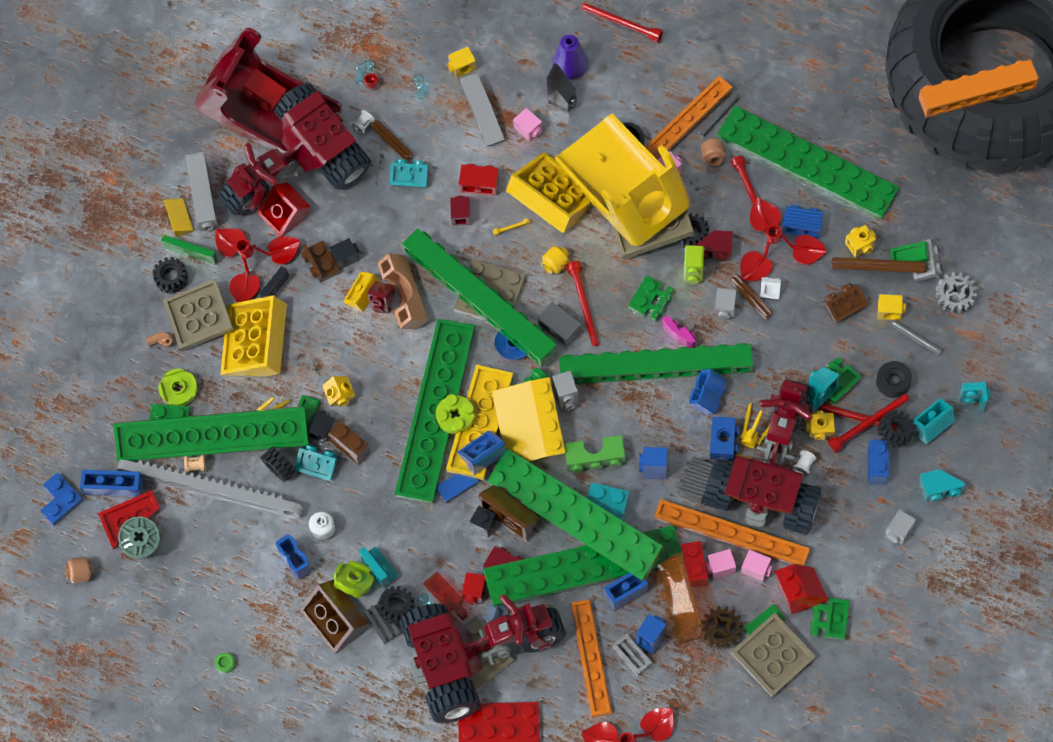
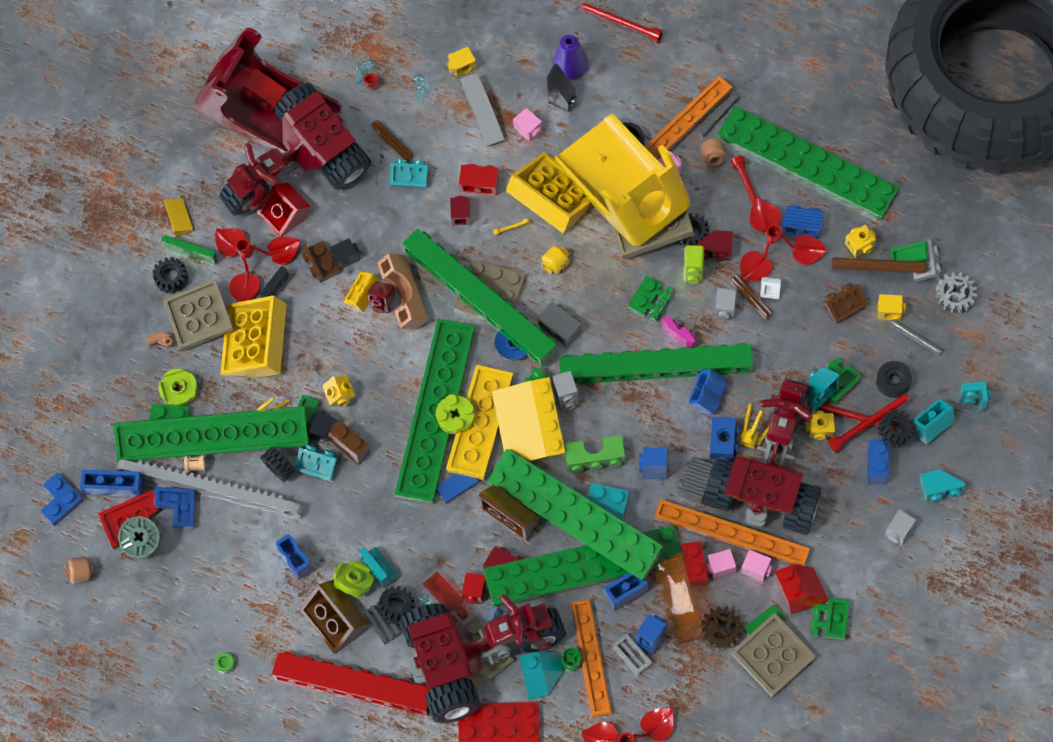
light grey slope [185,152,218,231] -> none
white head [309,512,335,540] -> none
white bush [351,110,375,135] -> none
blue slope [457,430,506,475] -> none
black brick [469,505,497,538] -> none
red piece [566,261,599,347] -> none
white bush [793,450,817,476] -> none
orange brick [919,59,1038,118] -> none
none -> blue plate [154,487,195,529]
none -> red brick [272,651,431,716]
none -> teal slope [519,652,563,700]
none -> green wheel [561,647,581,672]

